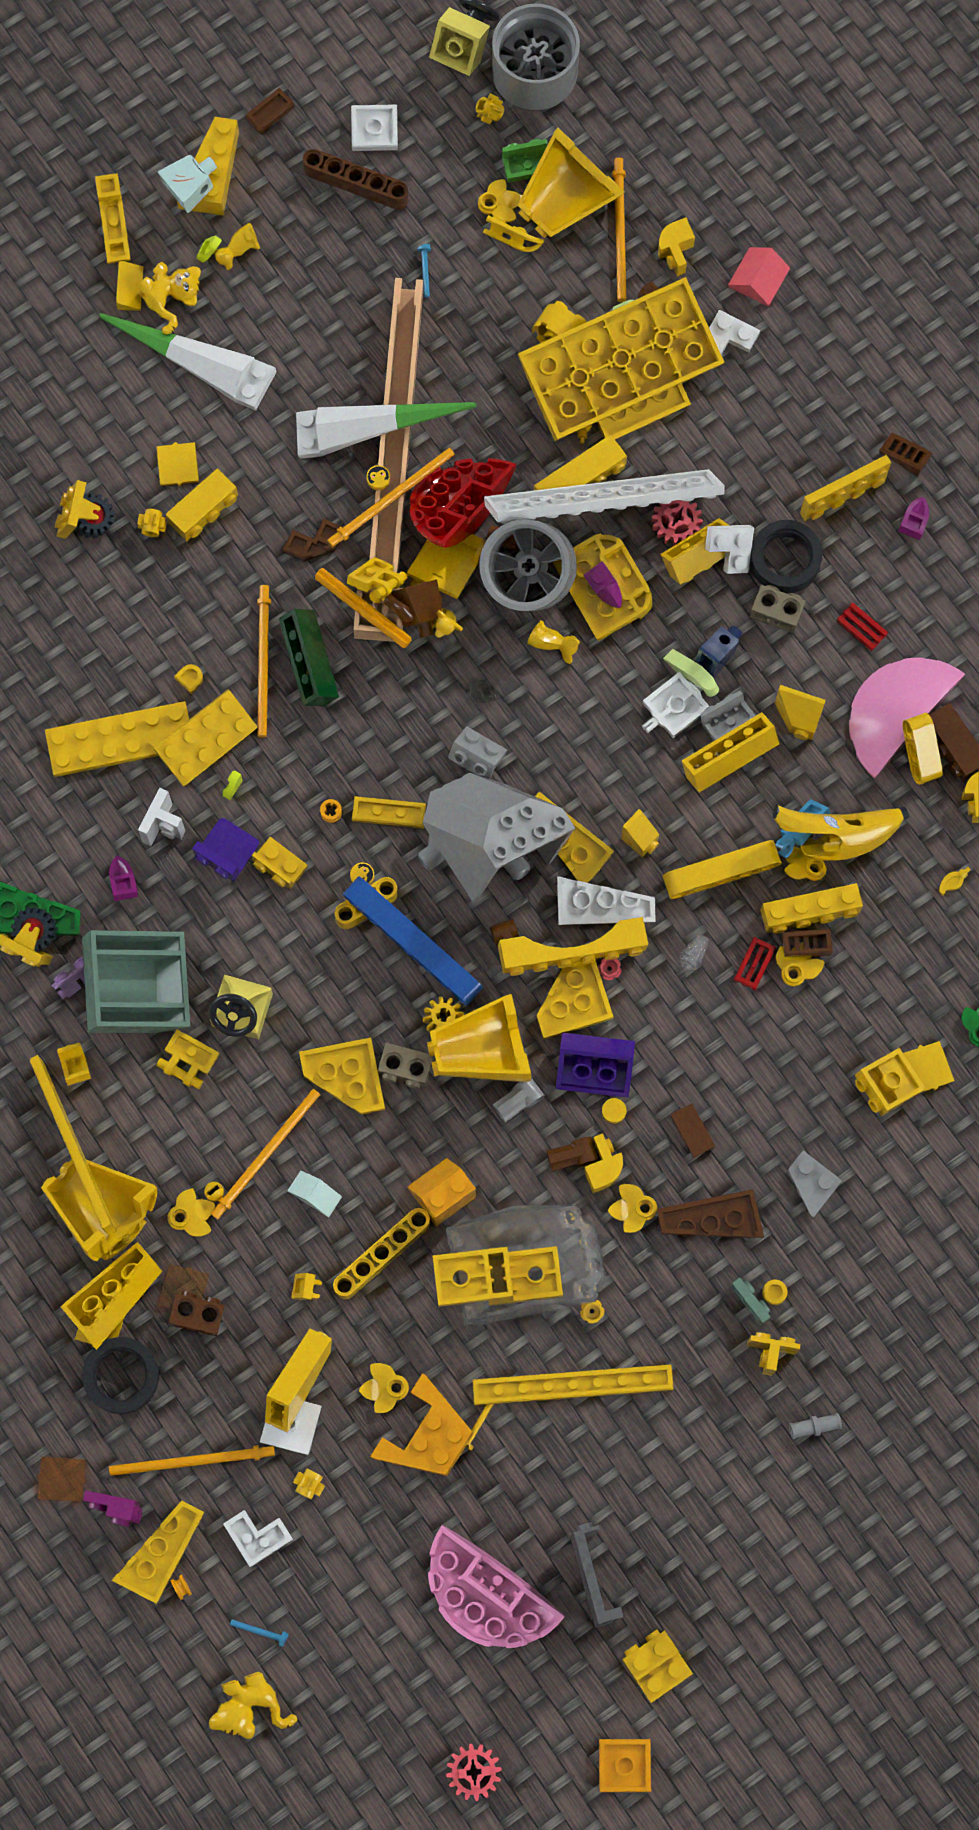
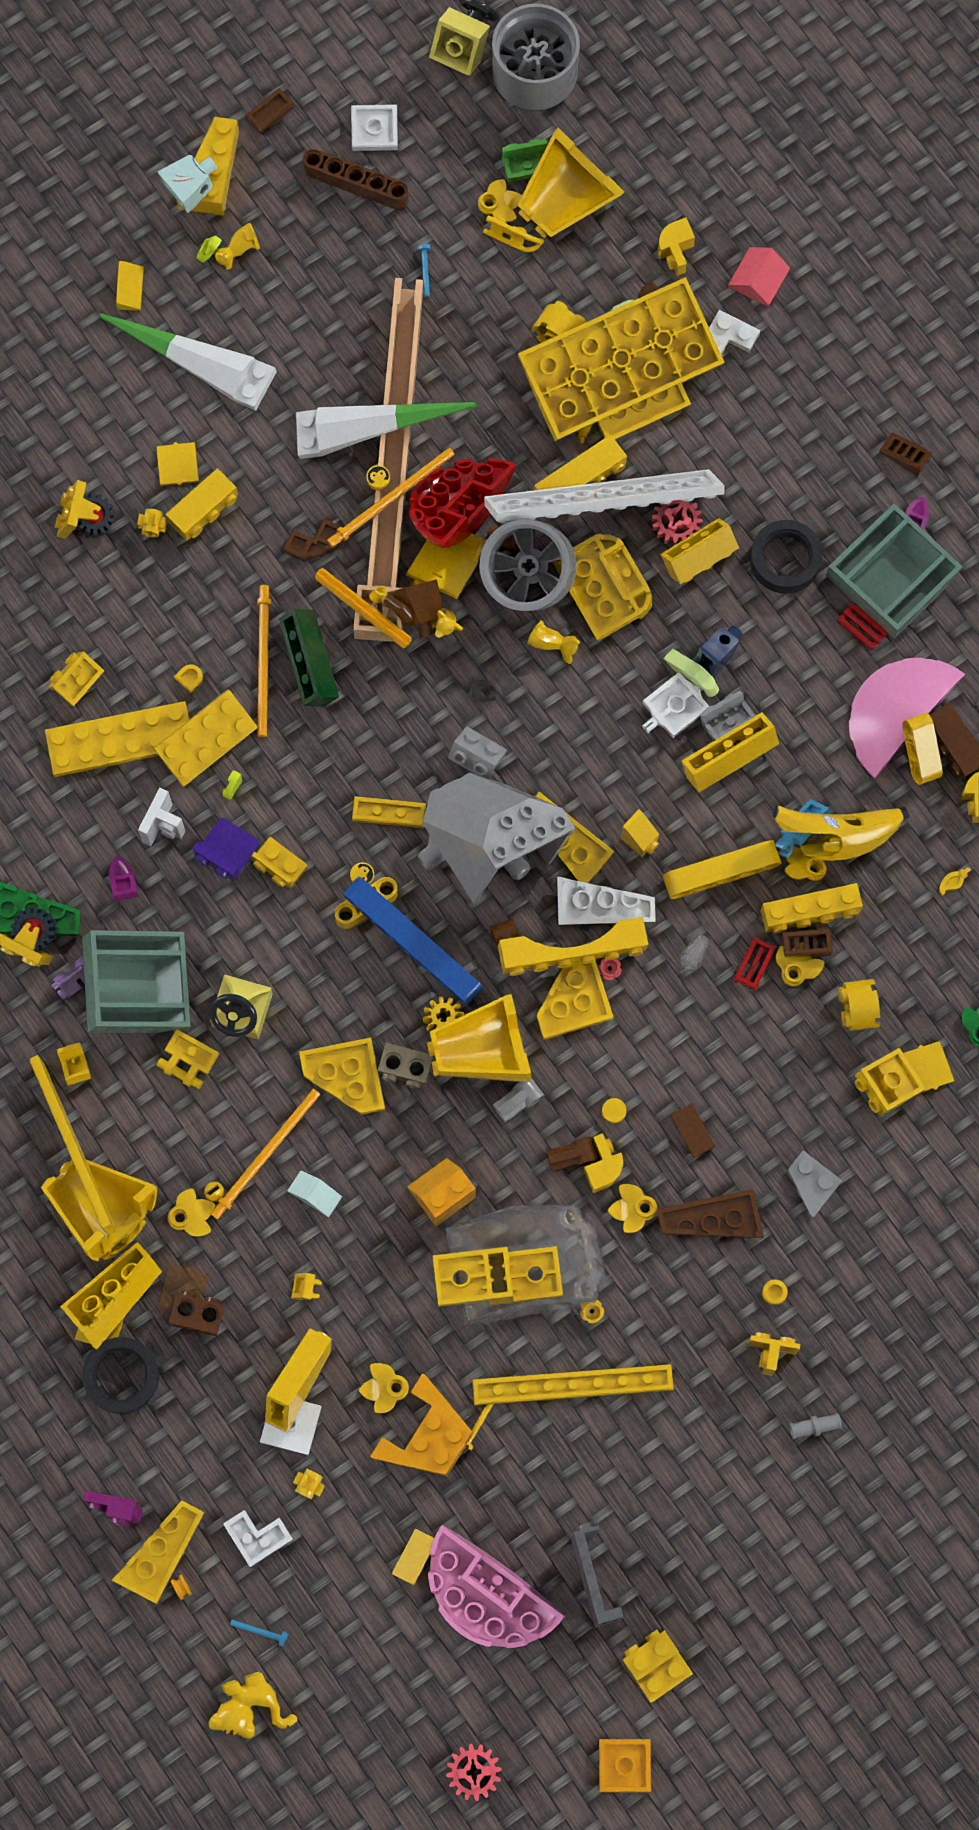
clear orange piece [37,1457,87,1502] -> none
yellow slope [95,173,131,264] -> none
light orange bar [109,1445,275,1476] -> none
yellow animal [138,262,201,335] -> none
light orange bush [320,799,342,823] -> none
yellow beam [333,1208,430,1300] -> none
yellow plate [347,557,407,599] -> none
yellow gear [476,93,504,124] -> none
dark purple slope [556,1033,635,1098] -> none
magenta plate [583,561,622,608] -> none
light orange bar [612,157,626,302] -> none
white plate [705,525,754,574] -> none
sand green plate [730,1278,771,1326] -> none
dark tan brick [750,585,806,633] -> none
yellow slope [775,685,826,740] -> none
yellow plate [800,455,891,521] -> none
none -> yellow bracket [48,651,104,706]
none -> yellow slope [392,1529,435,1586]
none -> sand green slope [826,504,963,639]
none -> yellow brick [838,979,880,1031]

